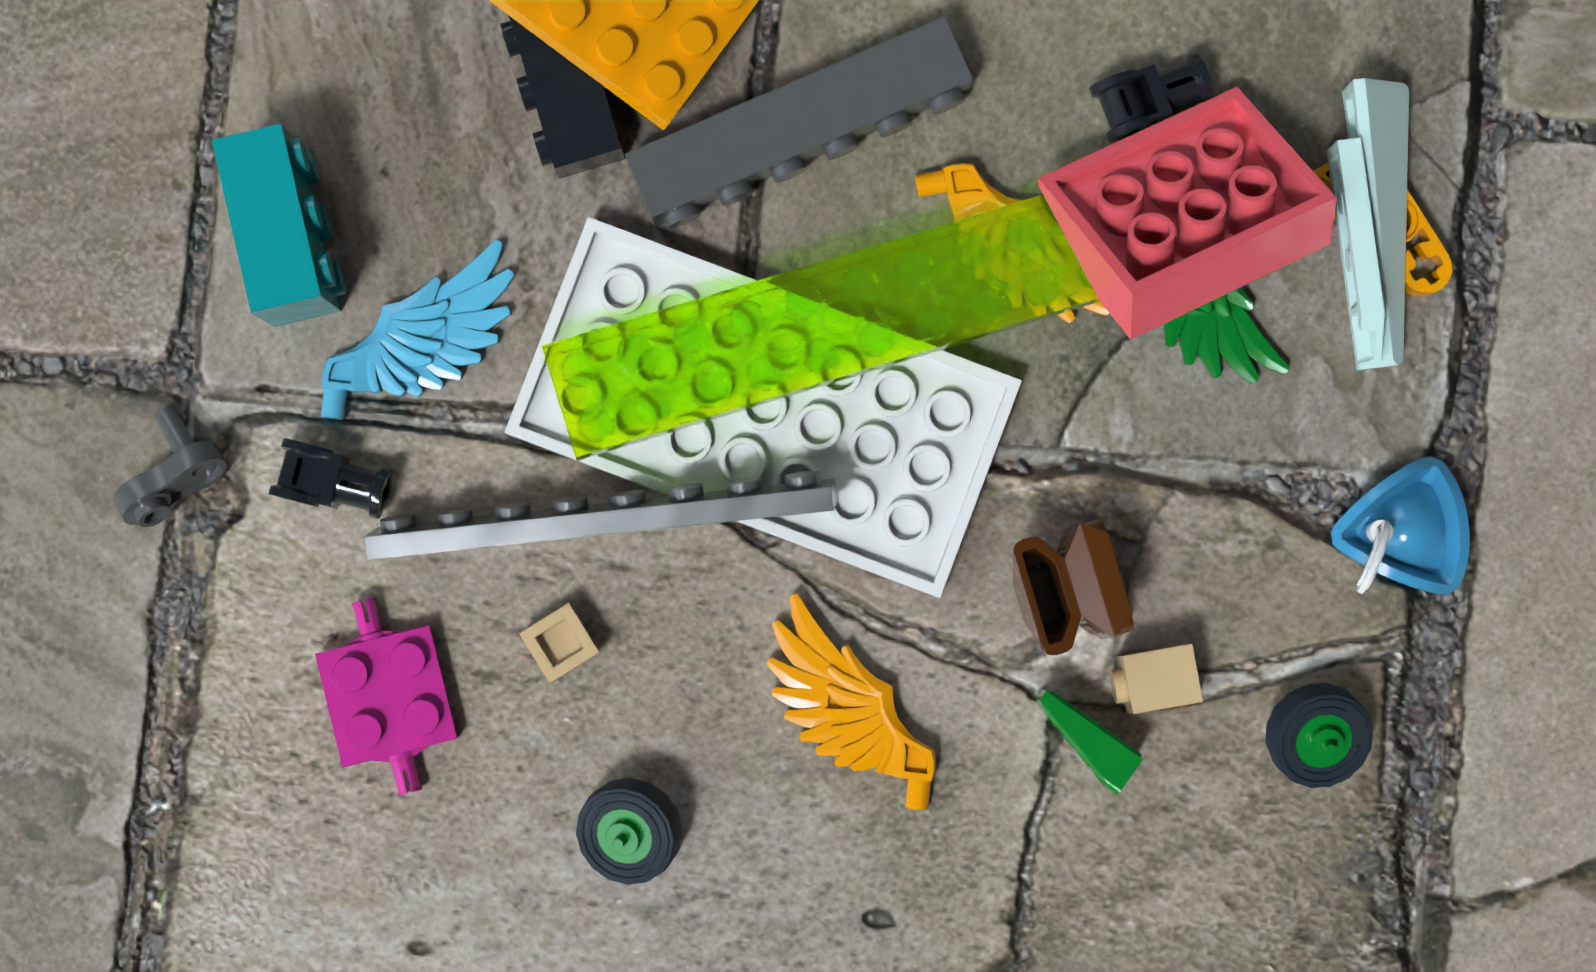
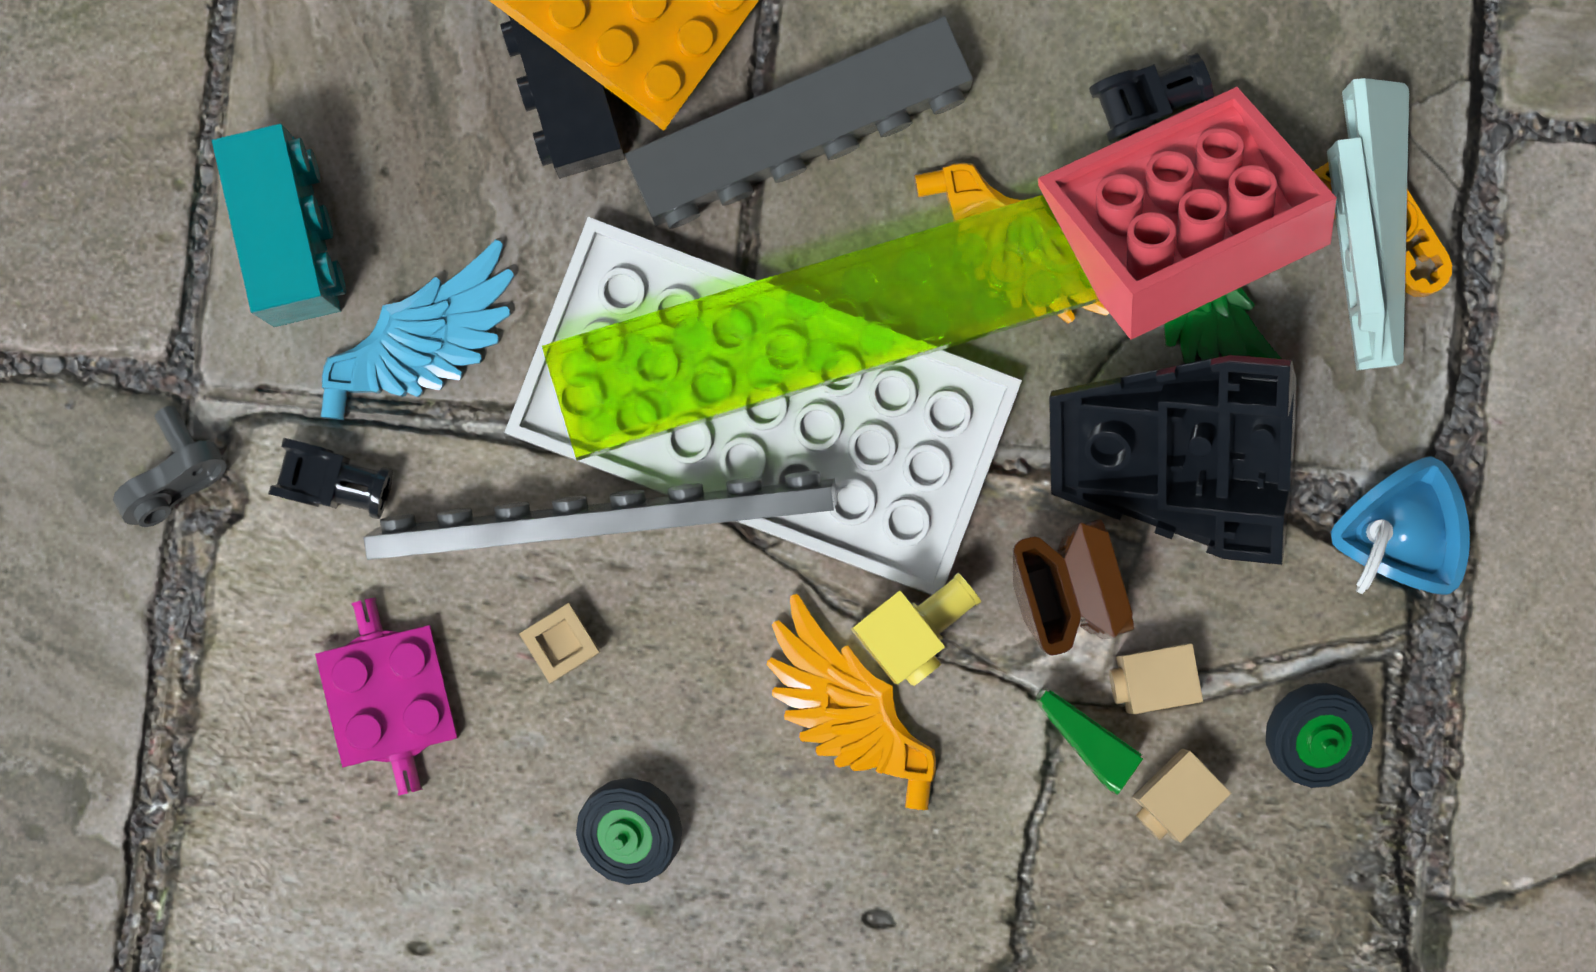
none -> light yellow brick [851,573,981,686]
none -> black wedge [1049,355,1297,565]
none -> tan brick [1132,749,1232,843]

